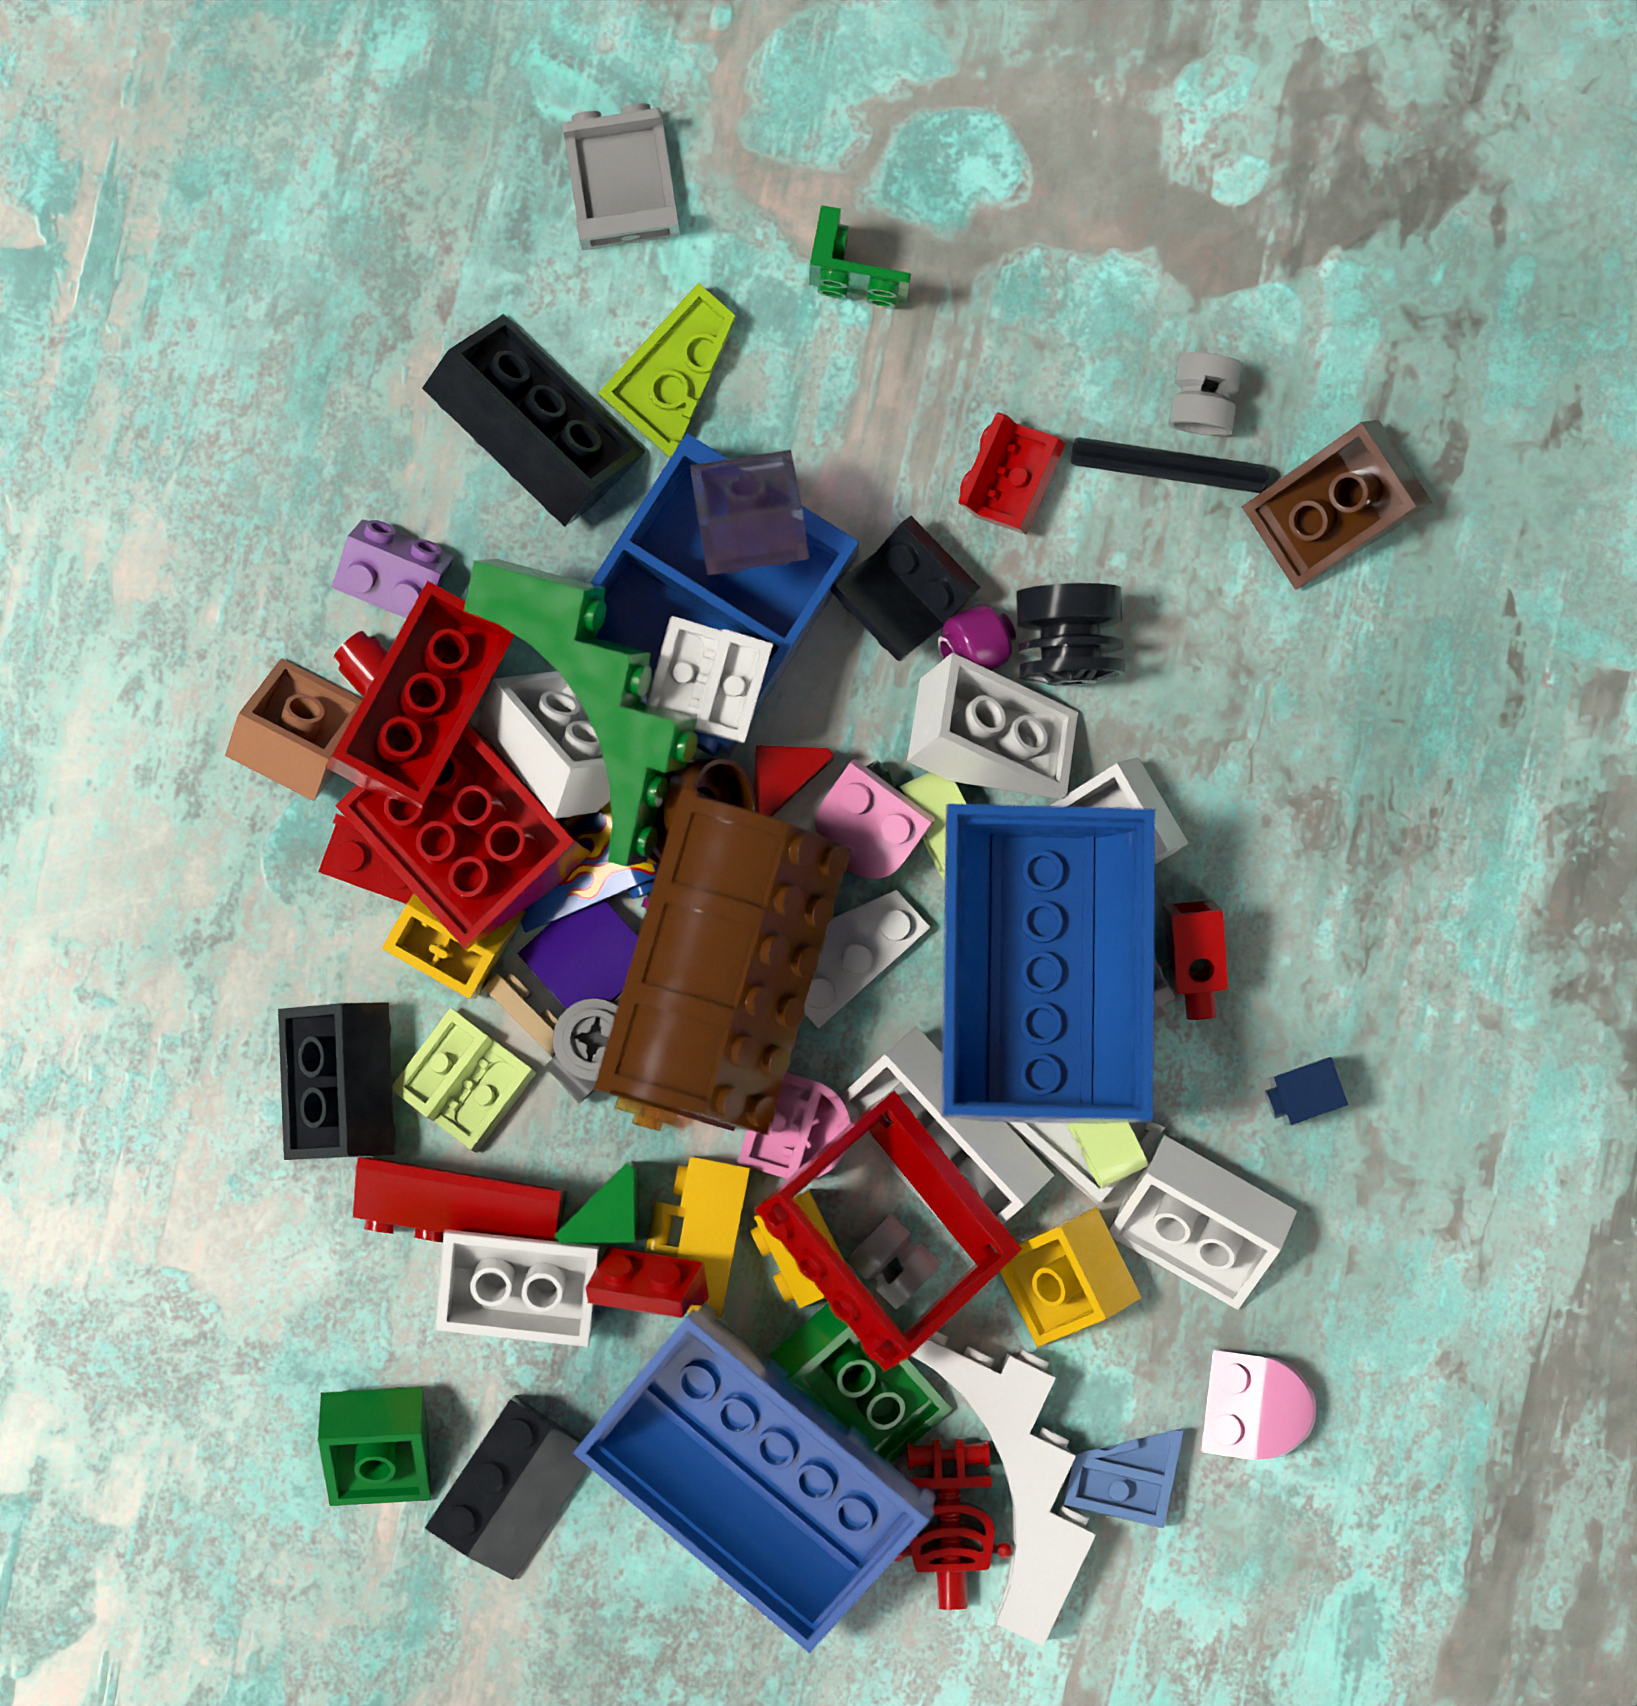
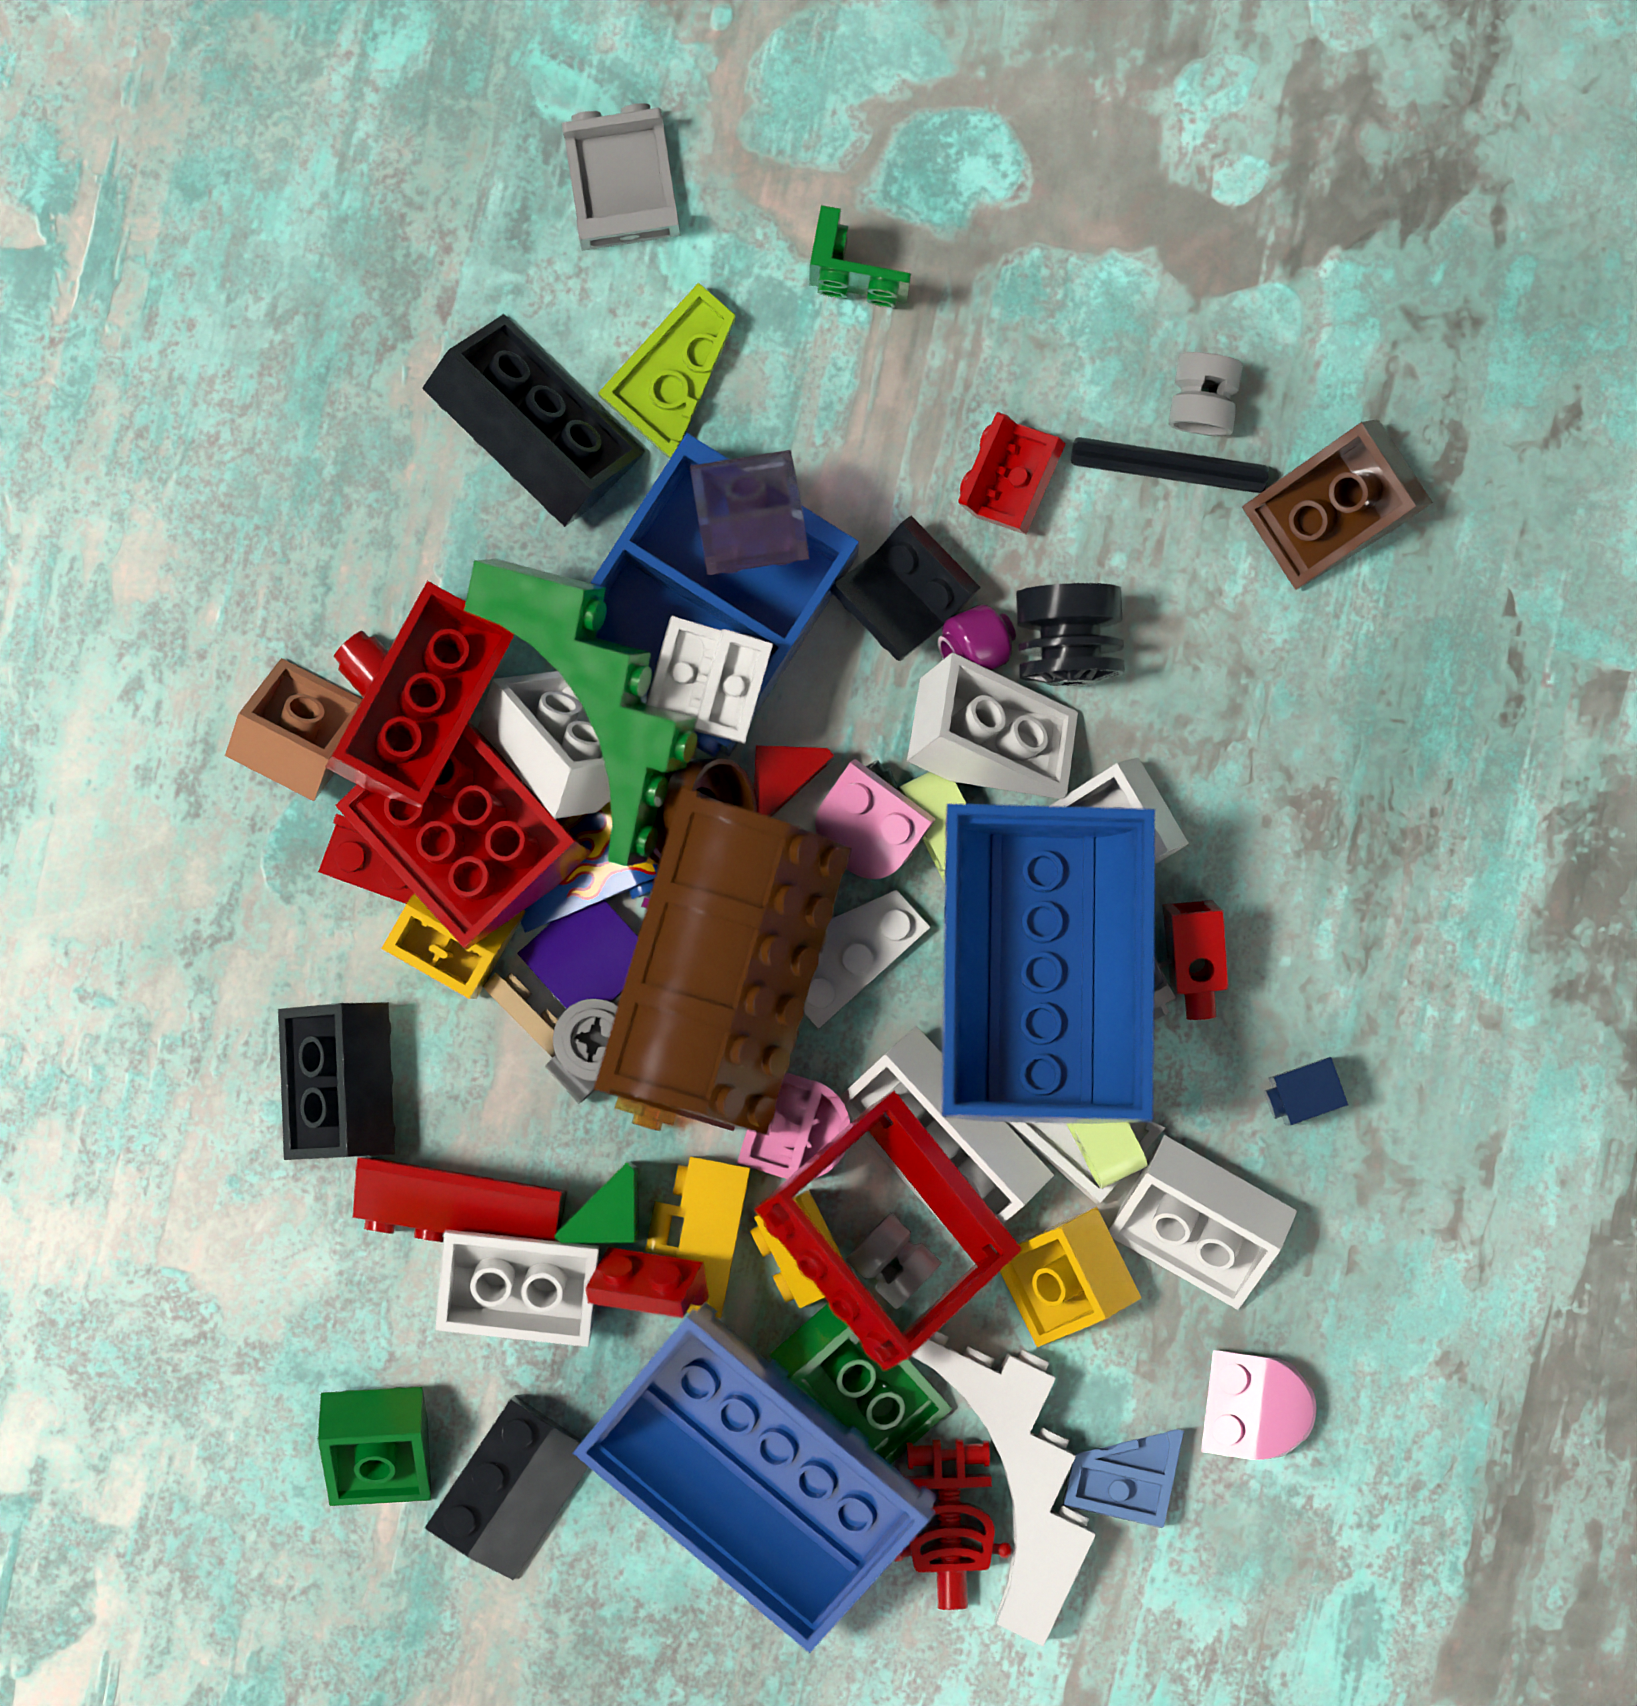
medium lavender bracket [331,519,454,618] -> none
yellowish green slope [392,1008,538,1153] -> none

